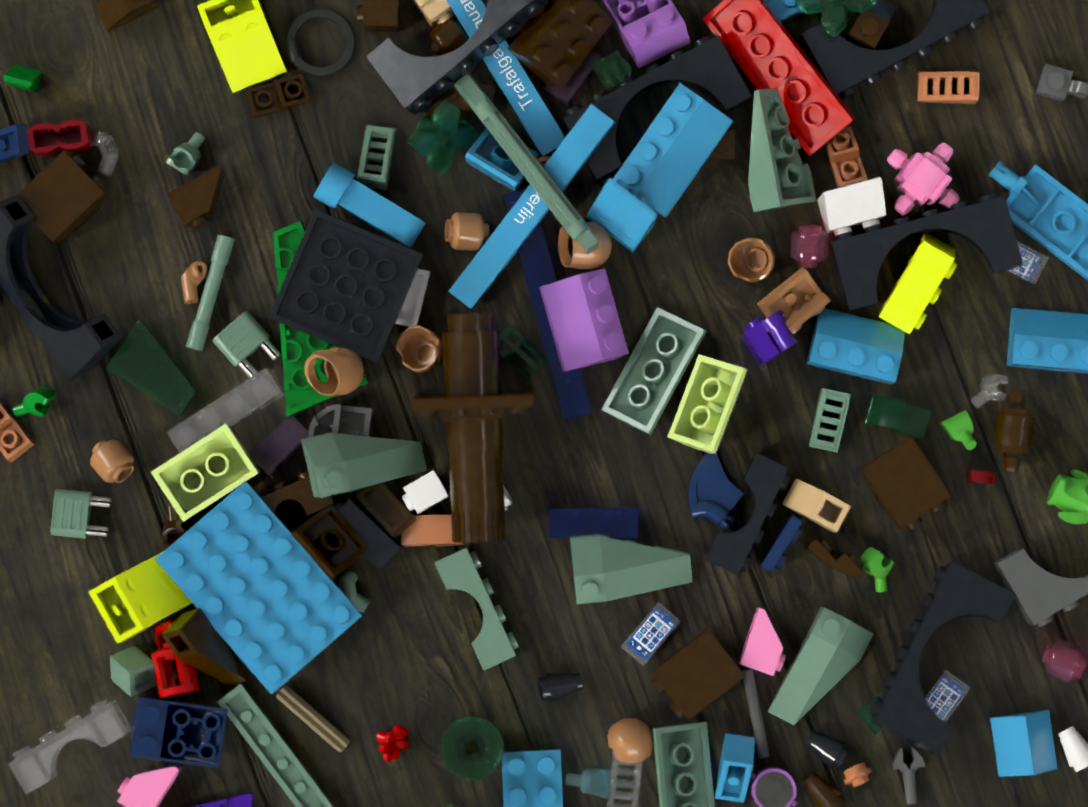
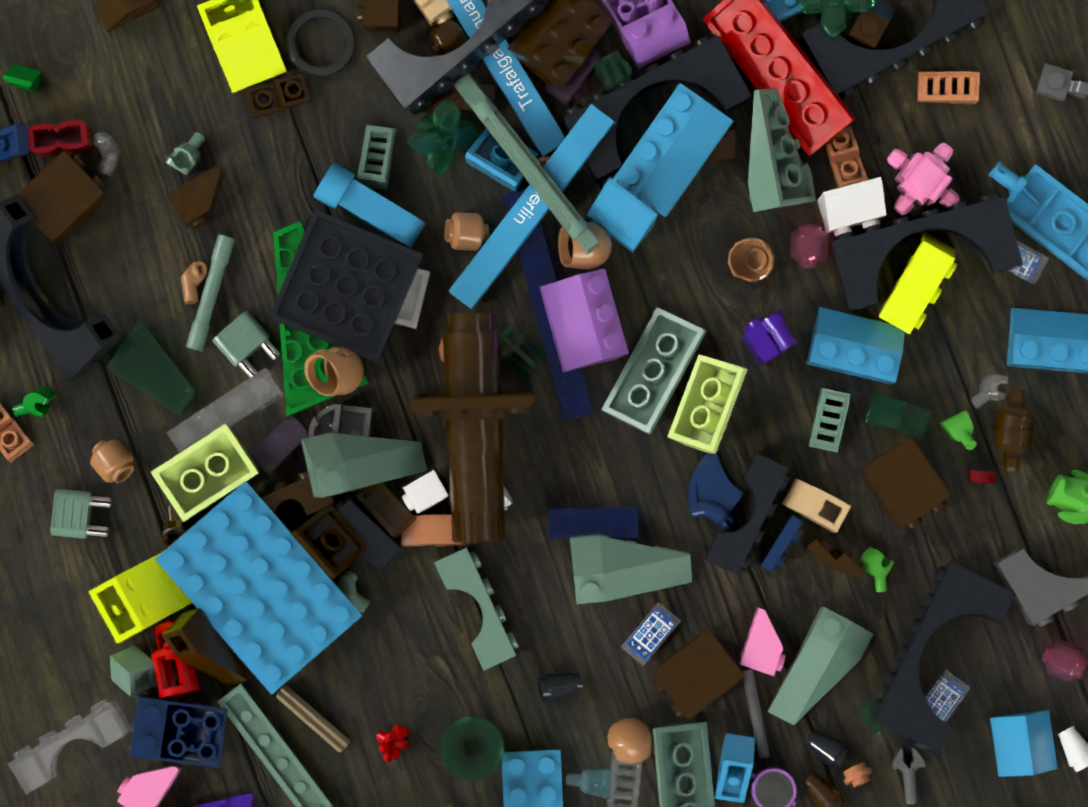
medium nougat hair [396,325,443,373] -> none
medium nougat bracket [757,267,831,334] -> none

